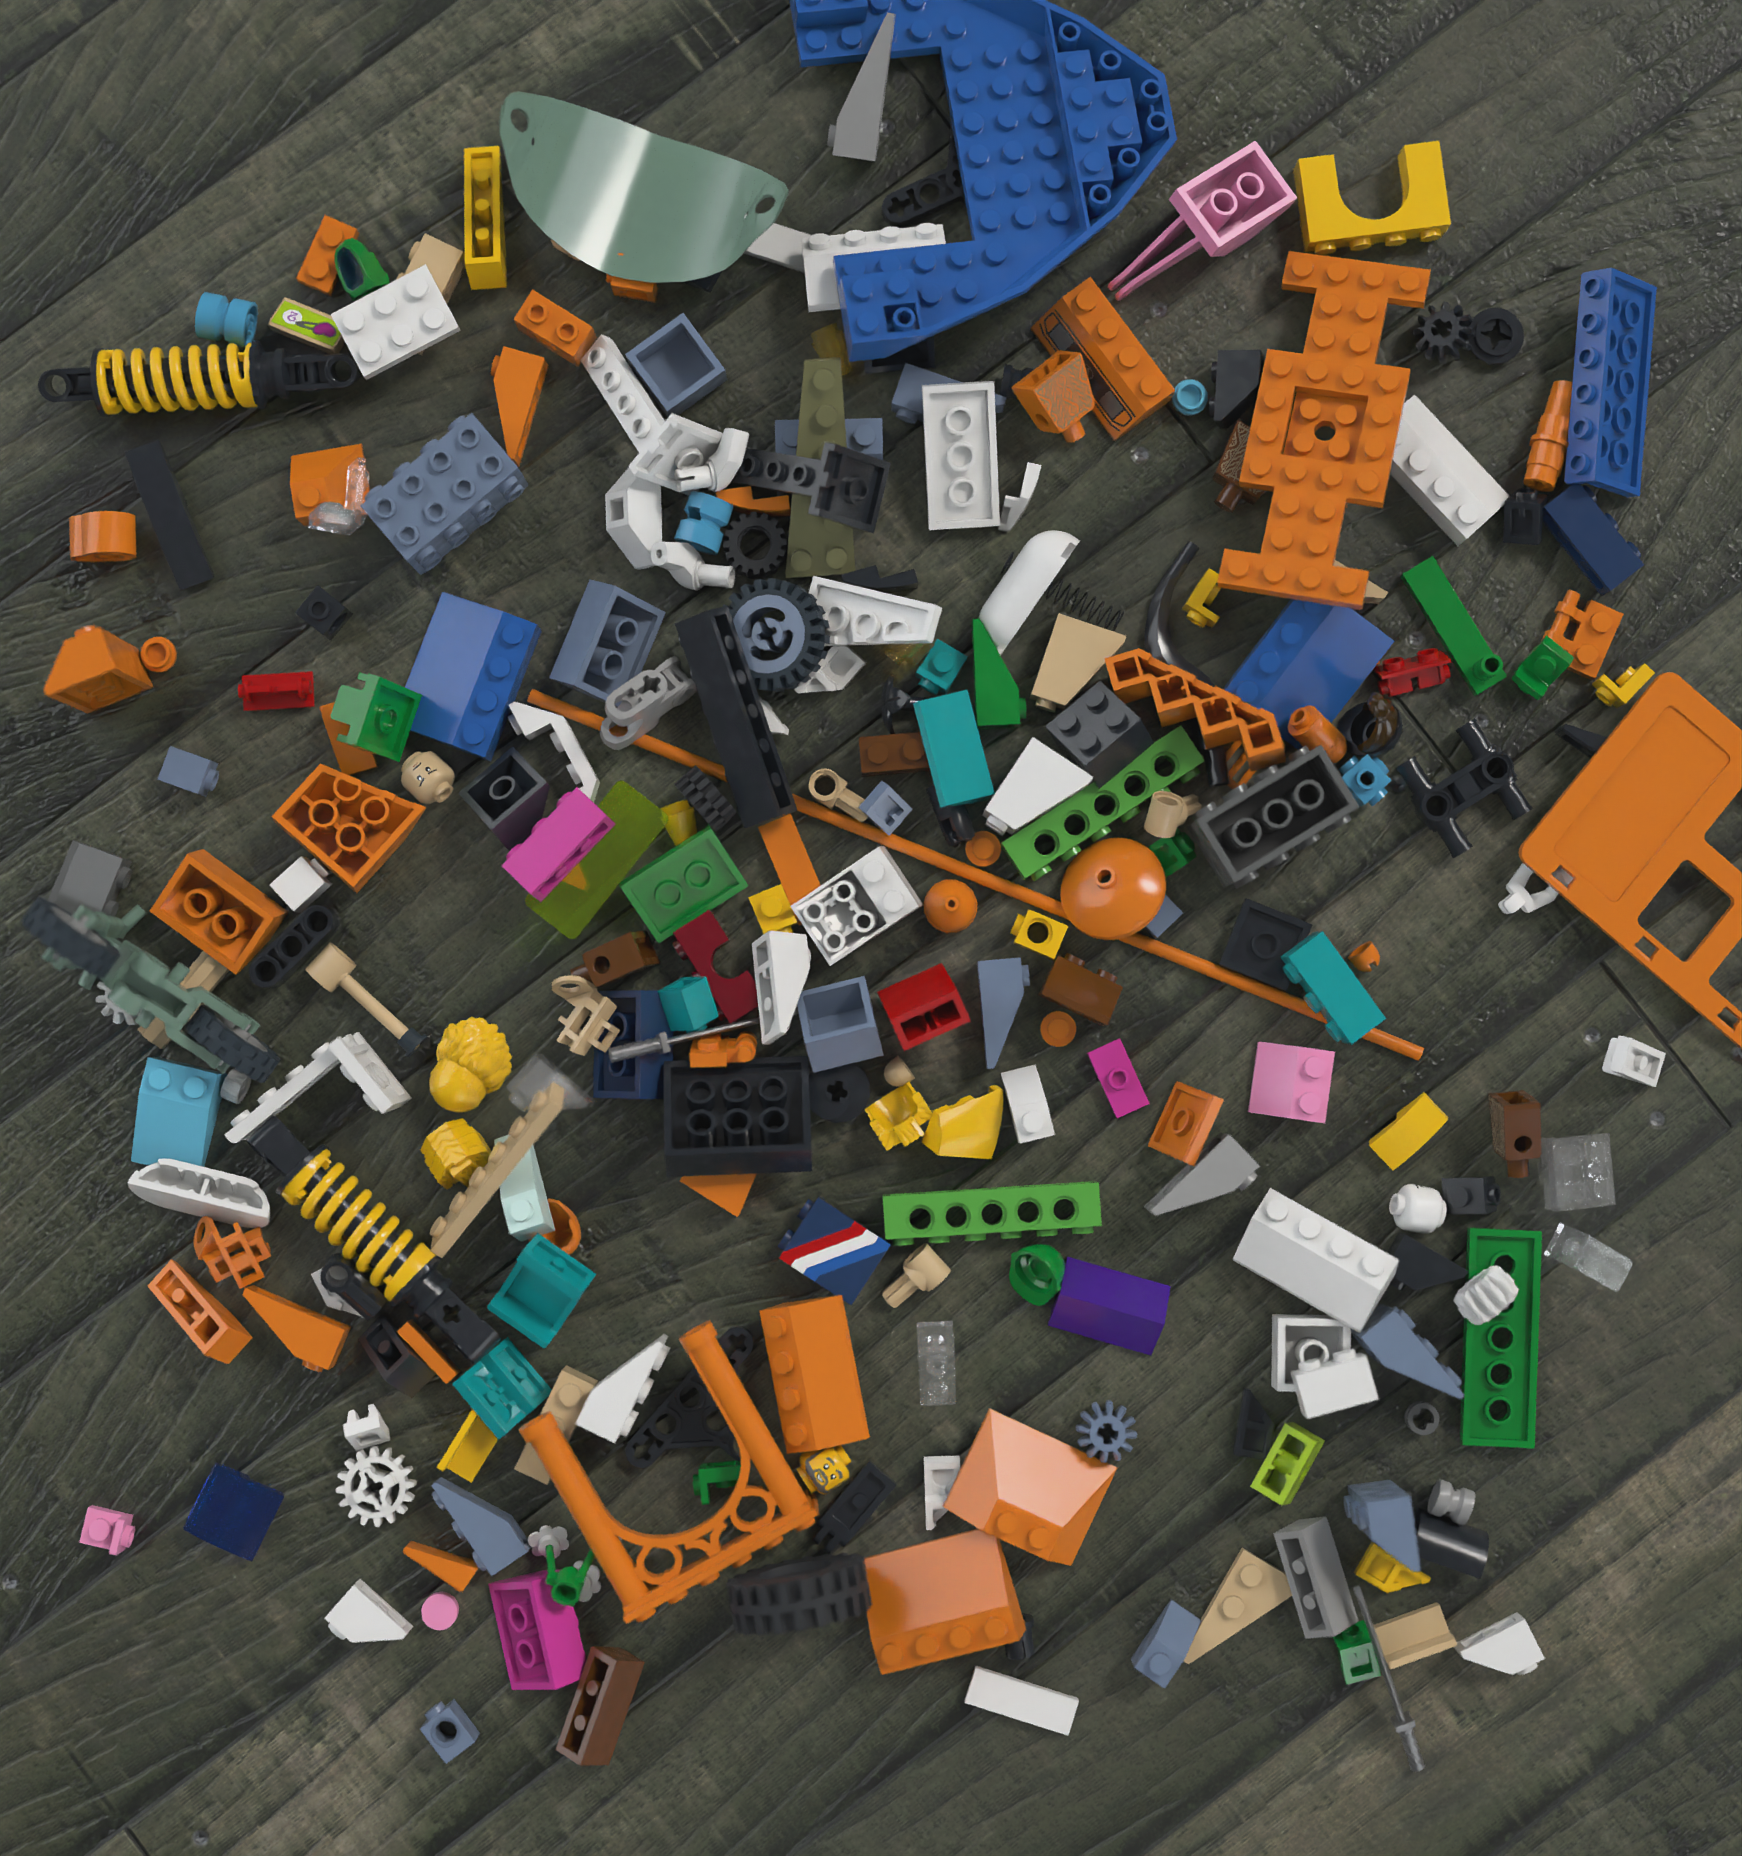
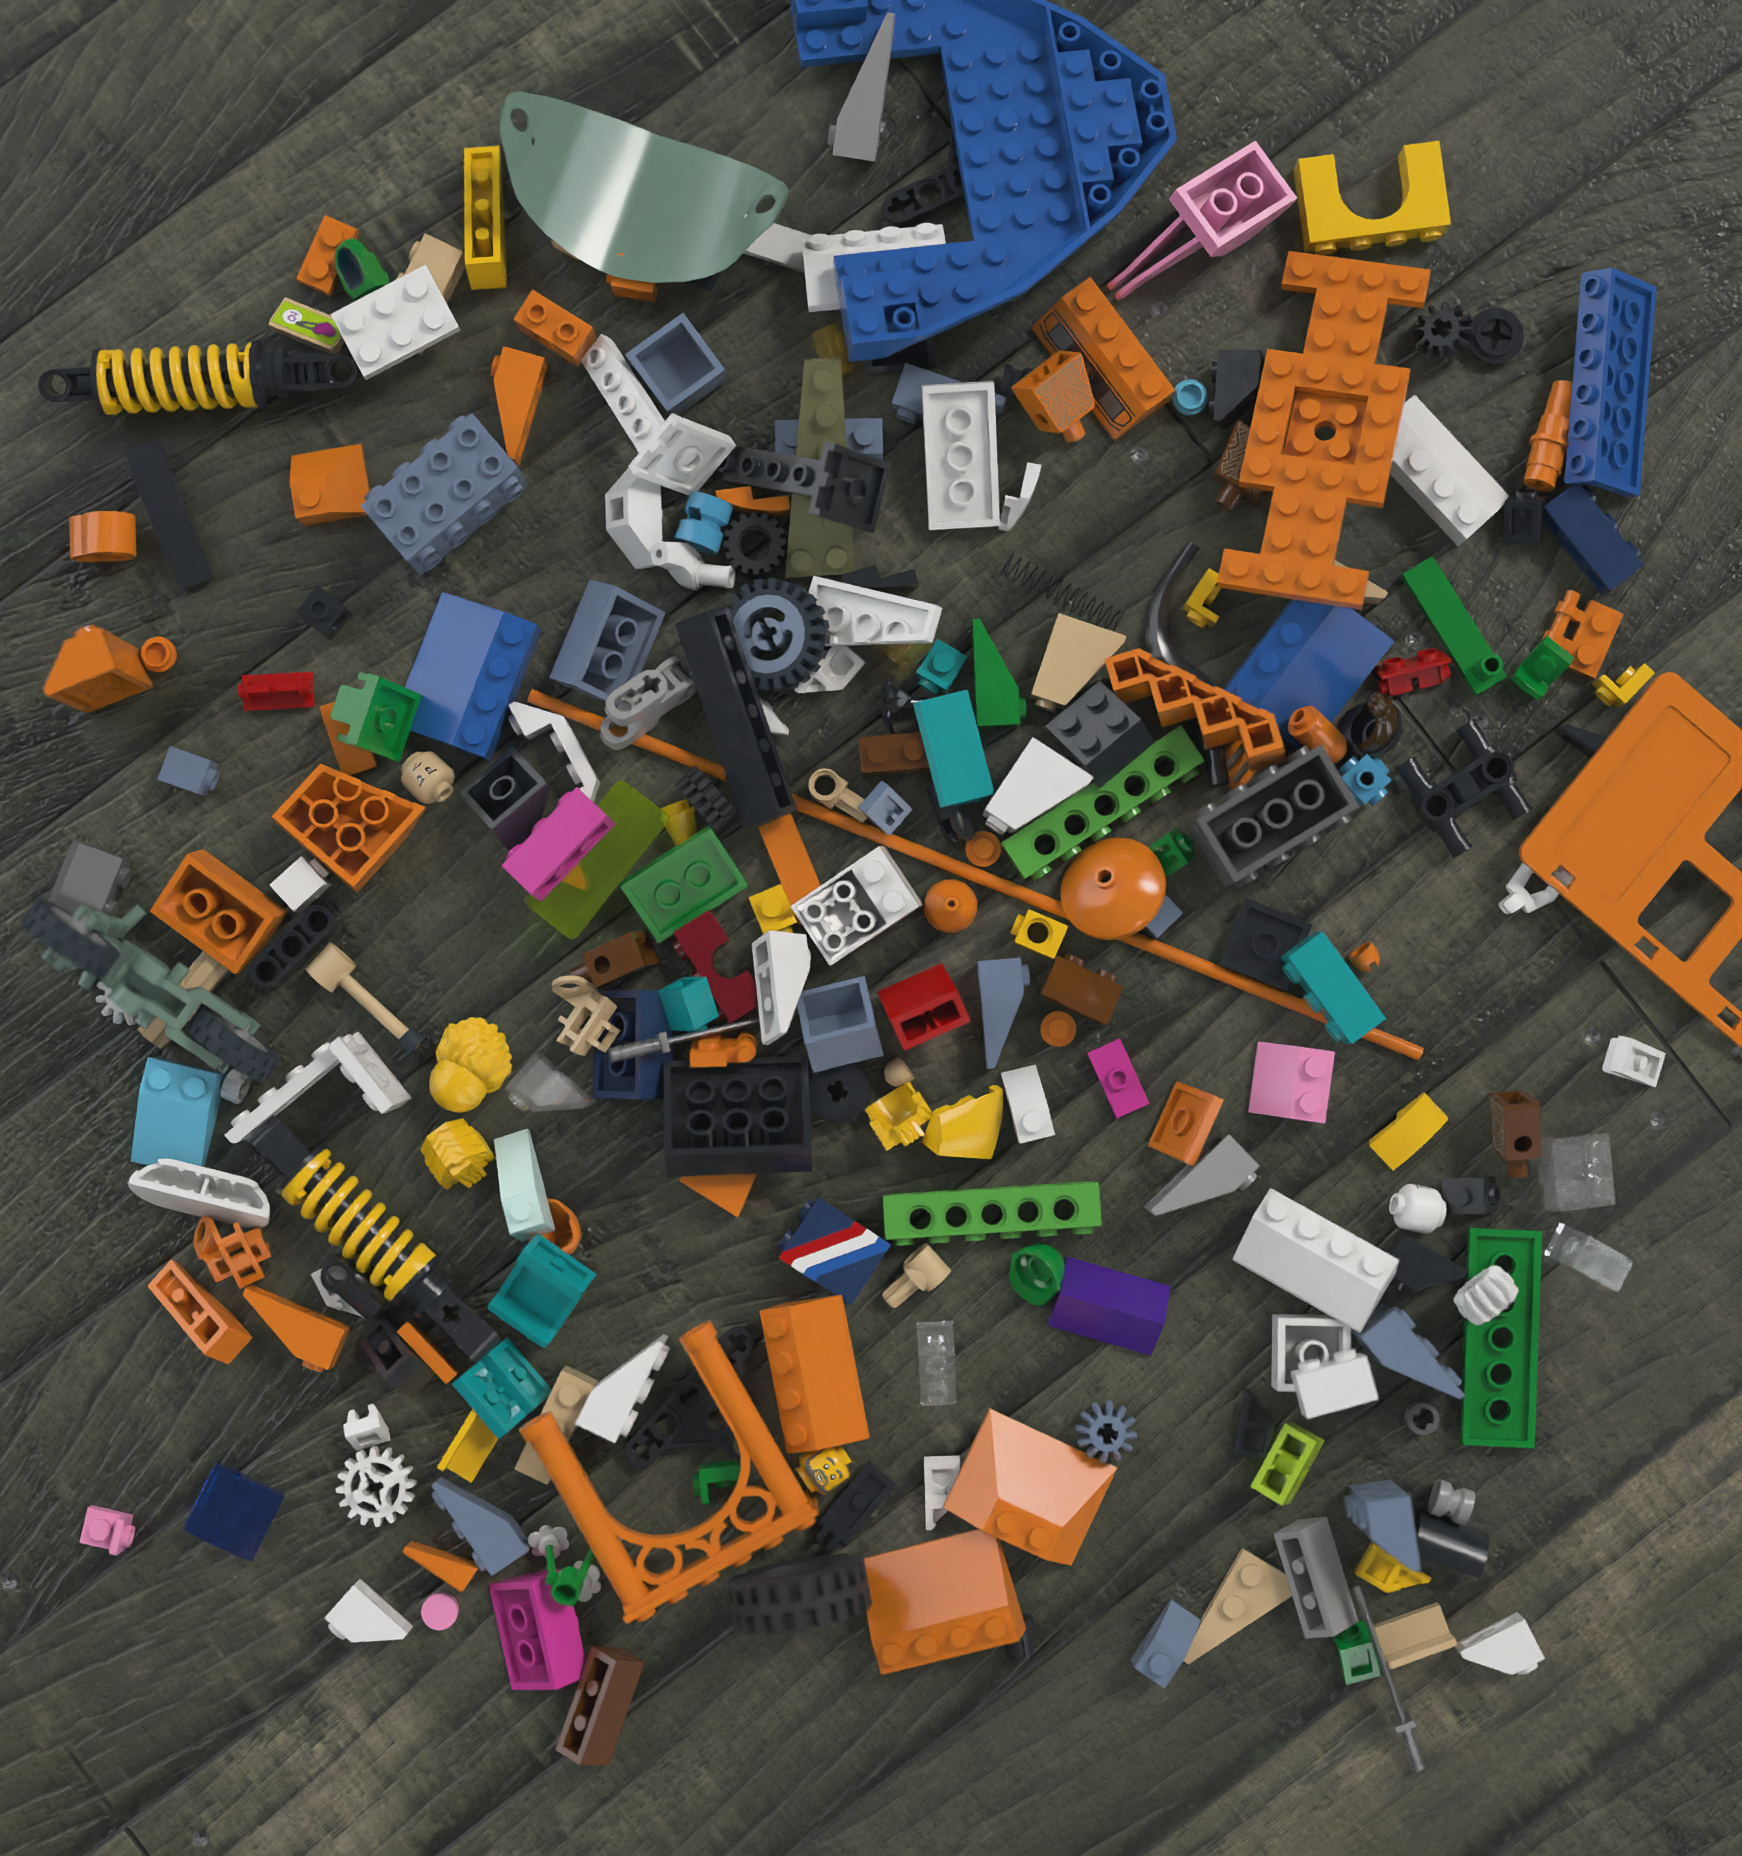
dark azure wheel [195,292,258,347] -> none
clear bracket [308,457,369,536] -> none
sand blue brick [420,1699,480,1764] -> none
tan plate [430,1081,565,1258] -> none
white arm [674,428,749,492] -> none
white tile [965,1665,1079,1735] -> none
white brick [979,530,1080,656] -> none
tan axle [1144,791,1202,838] -> none

